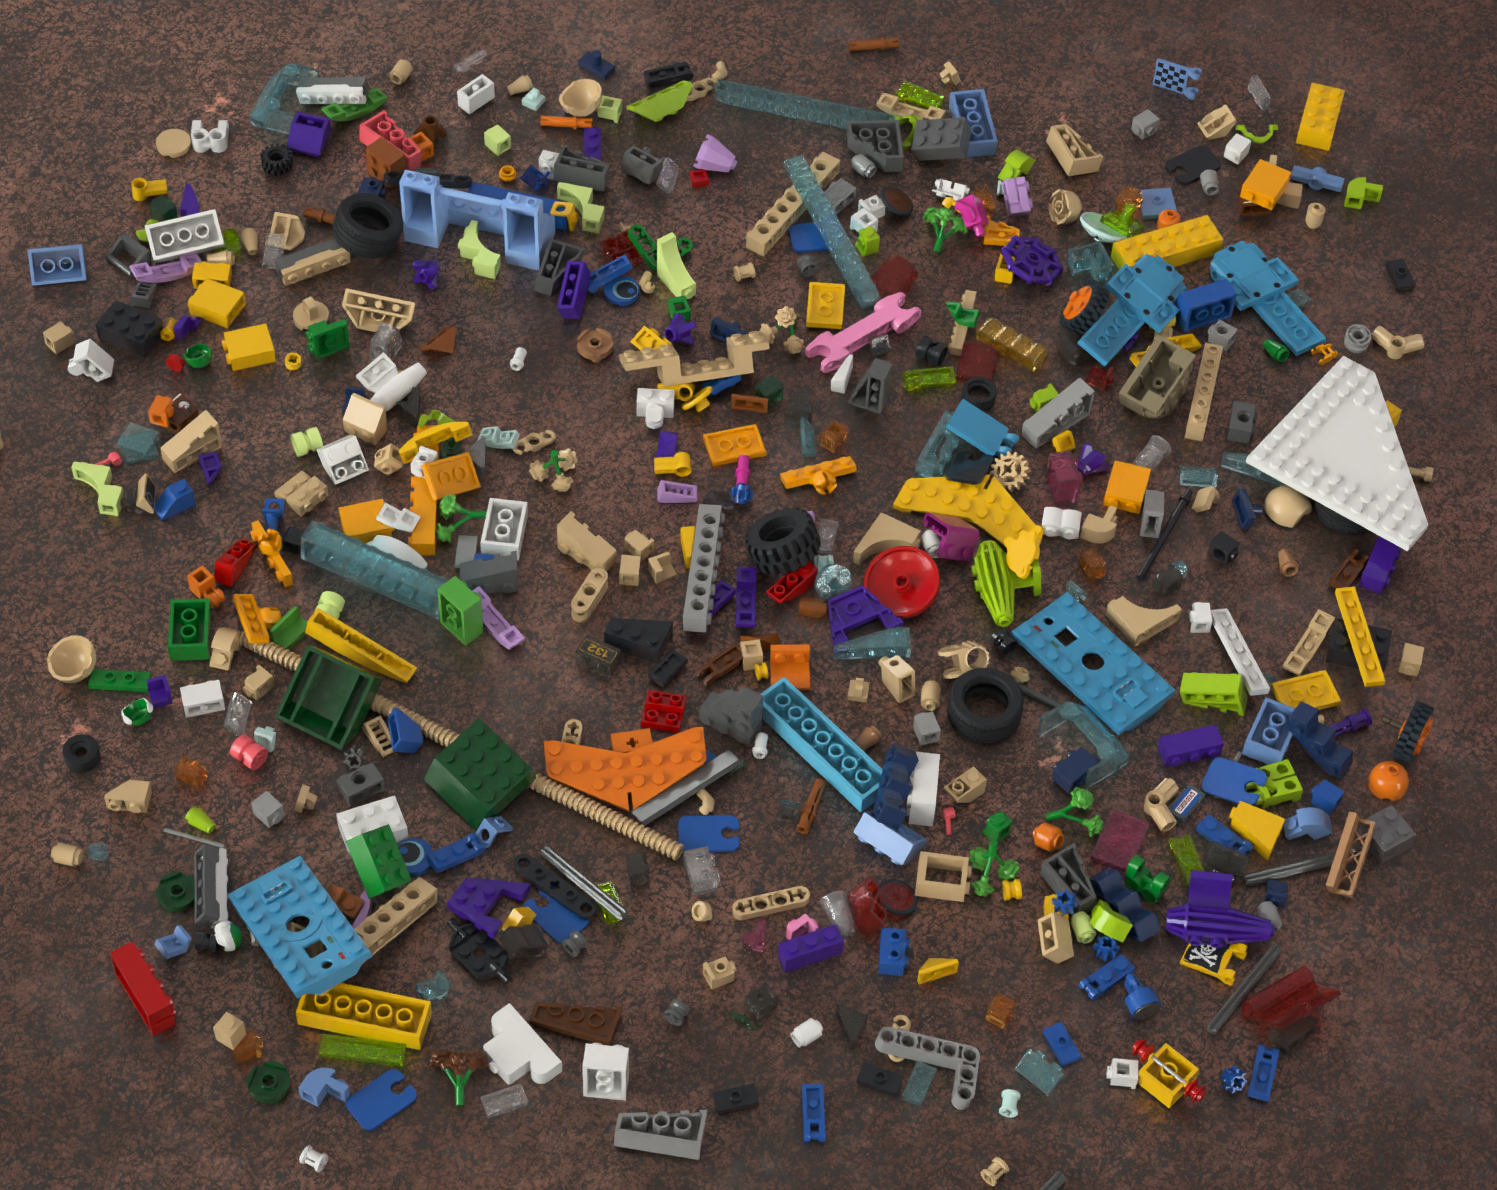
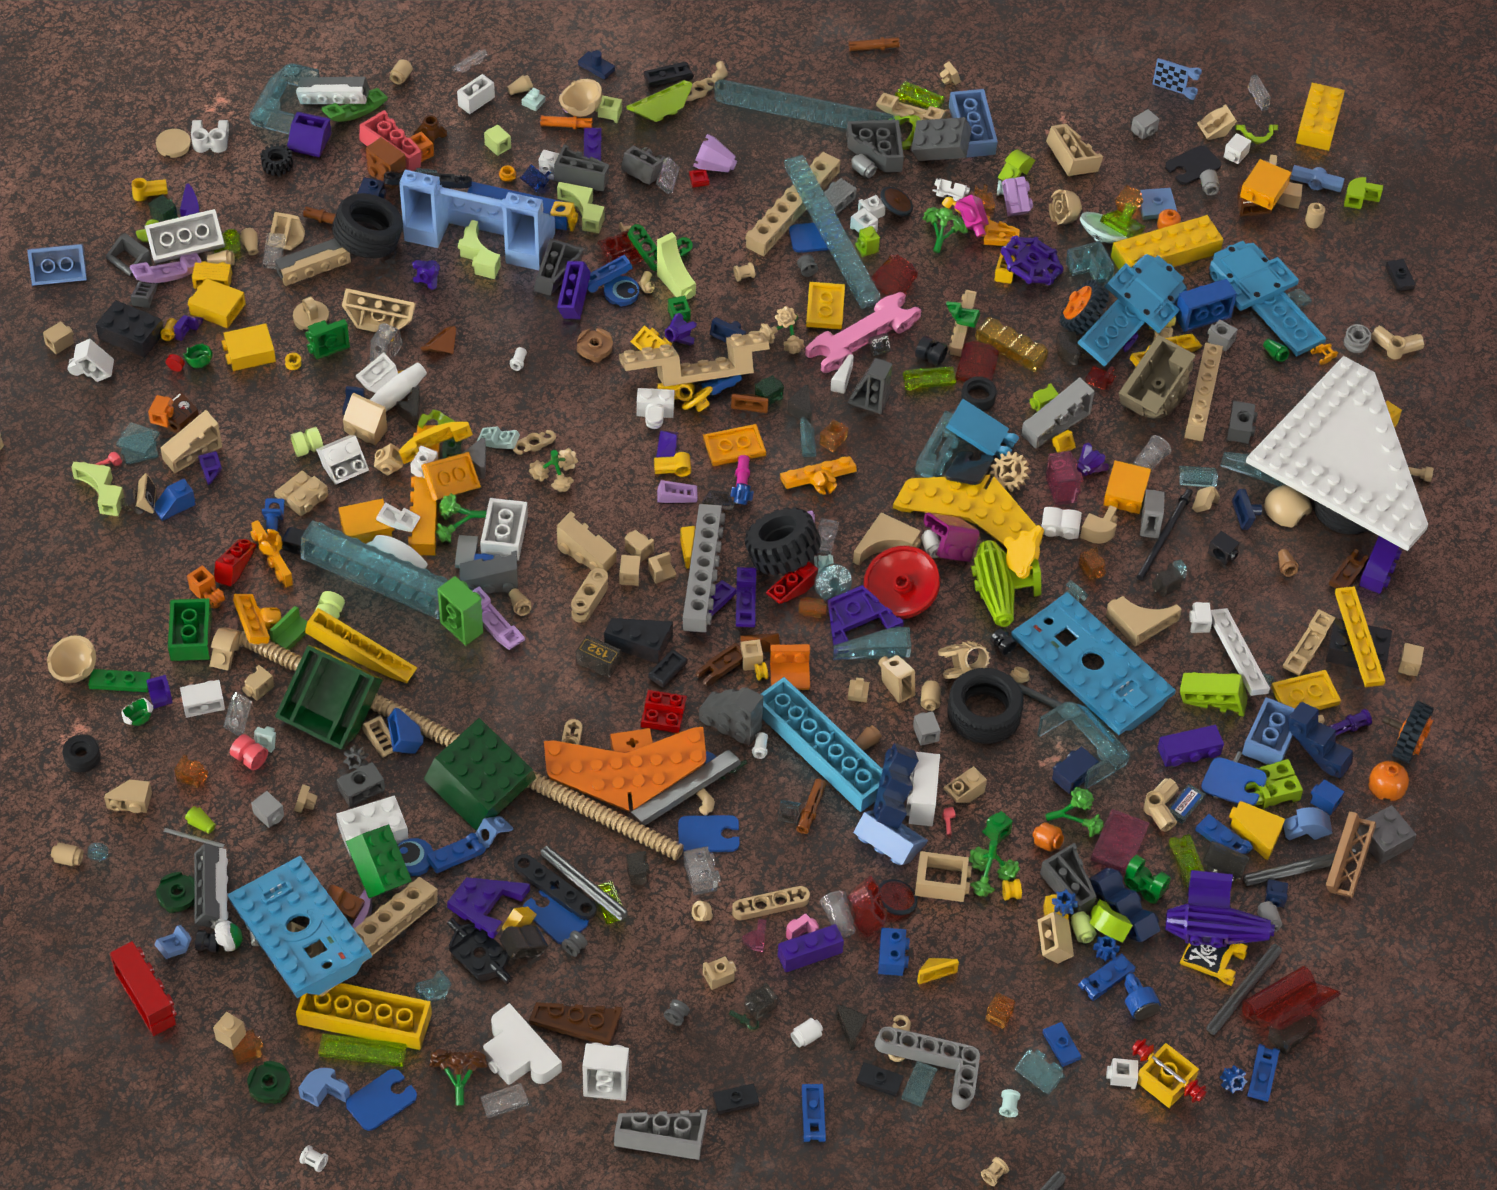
none -> tan cone [509,588,532,616]

